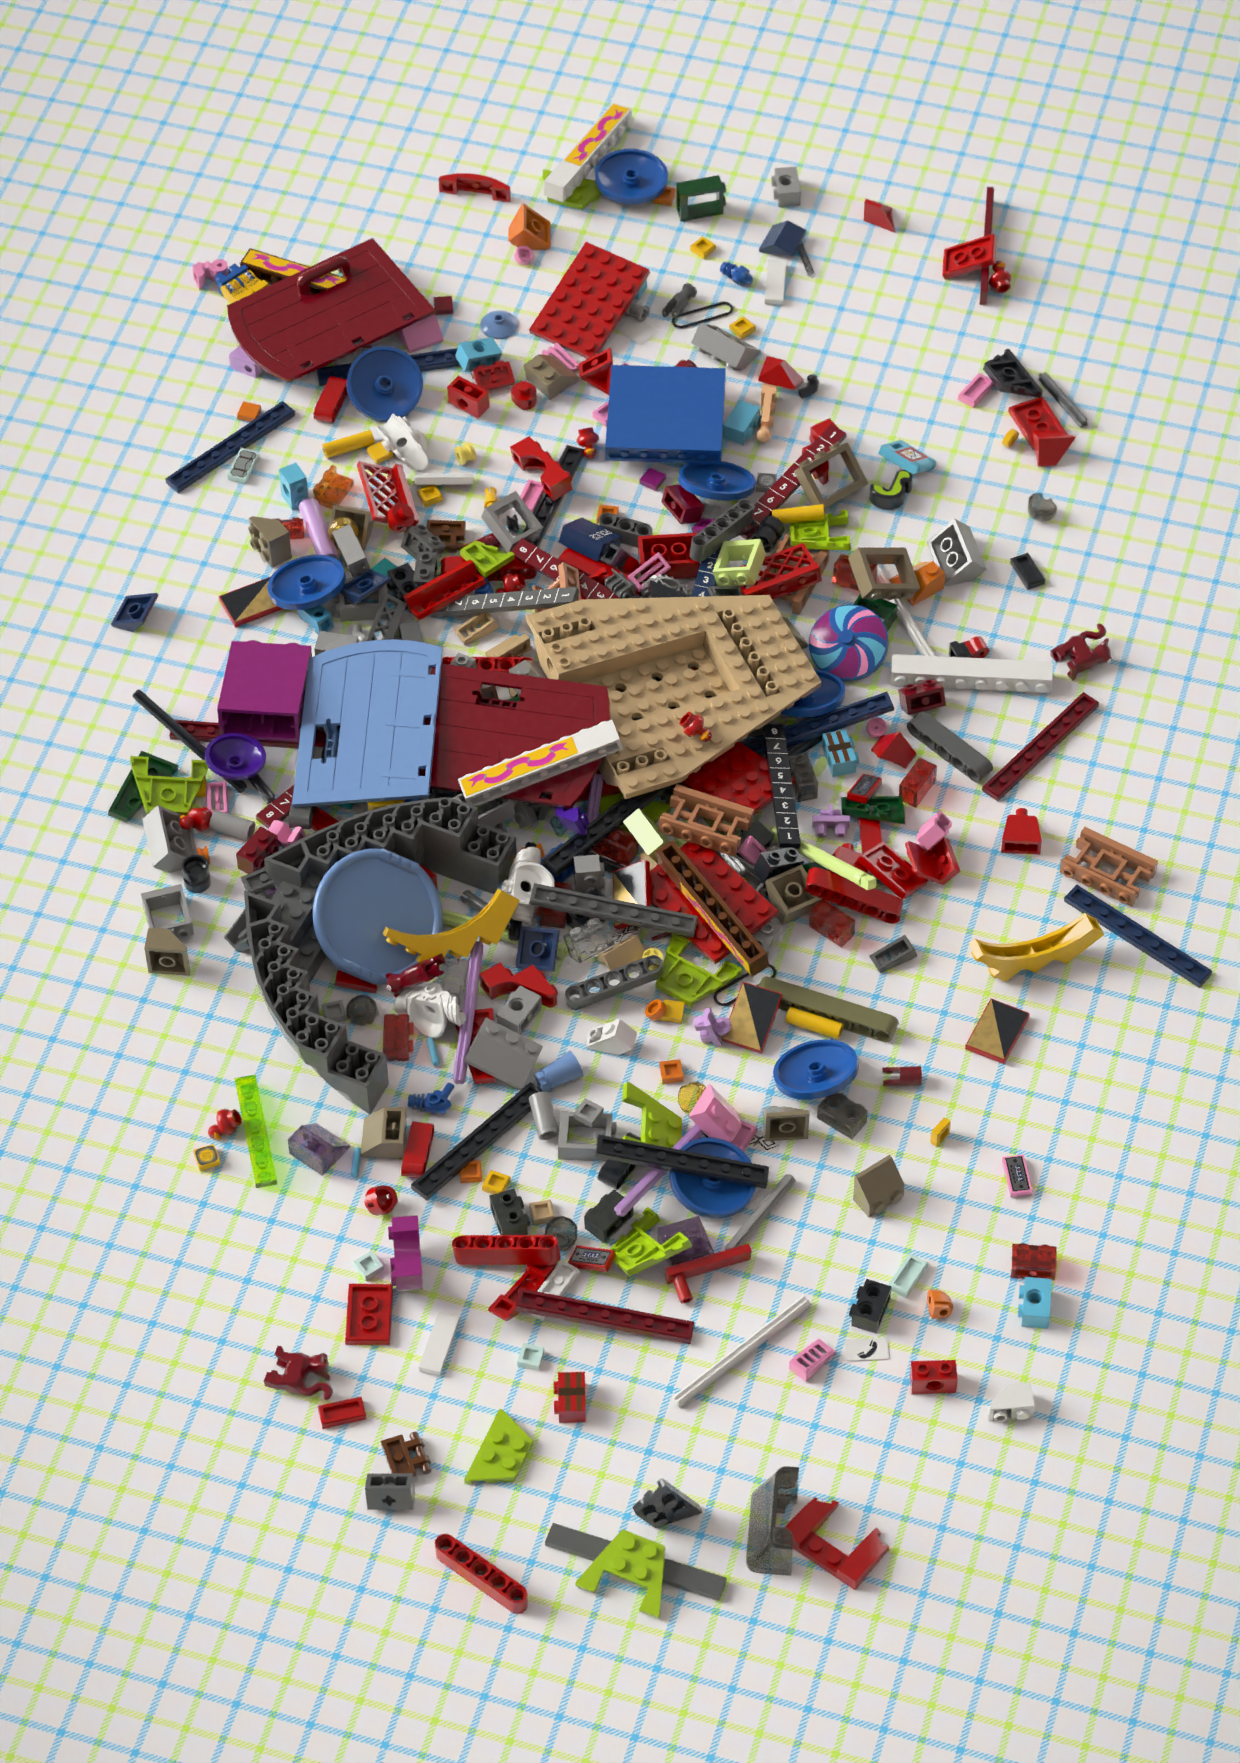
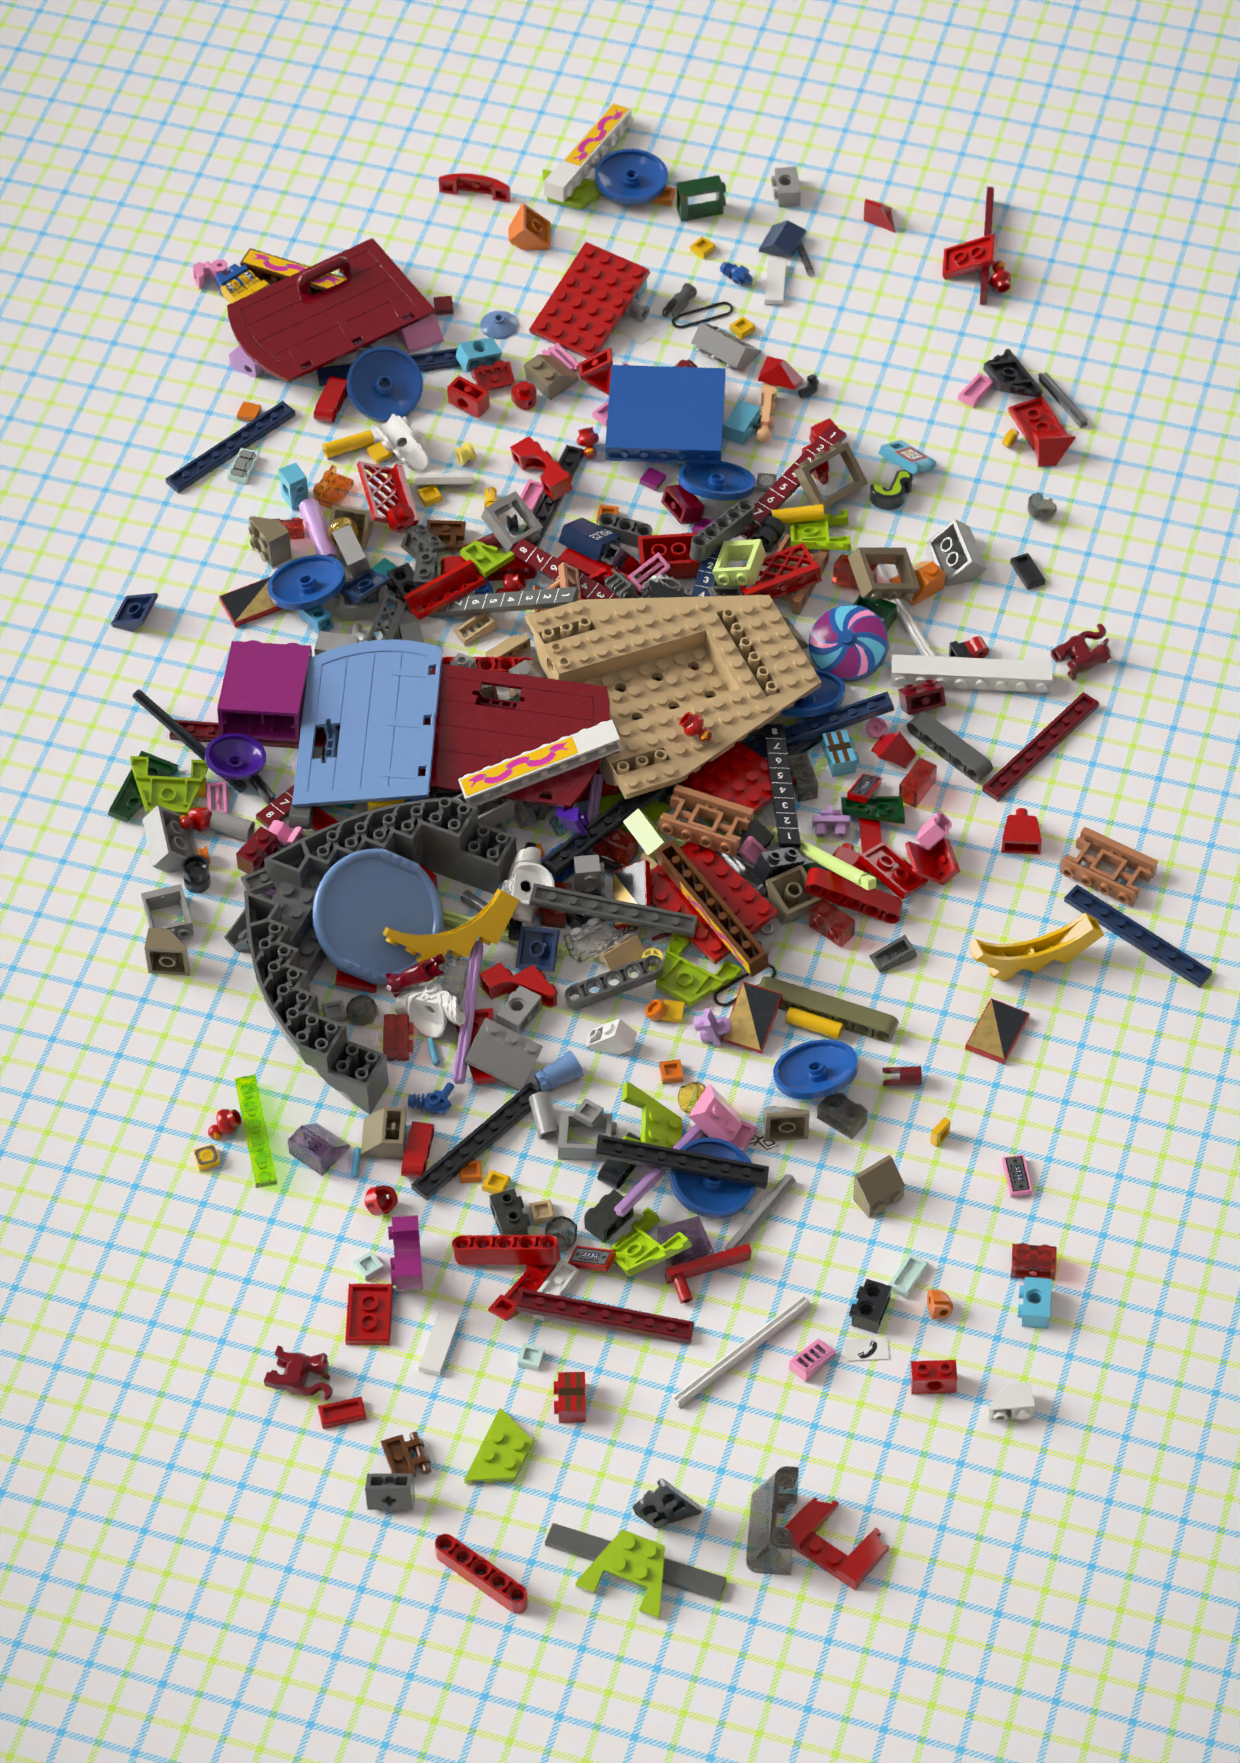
bright pink tile [514,246,534,265] -> none

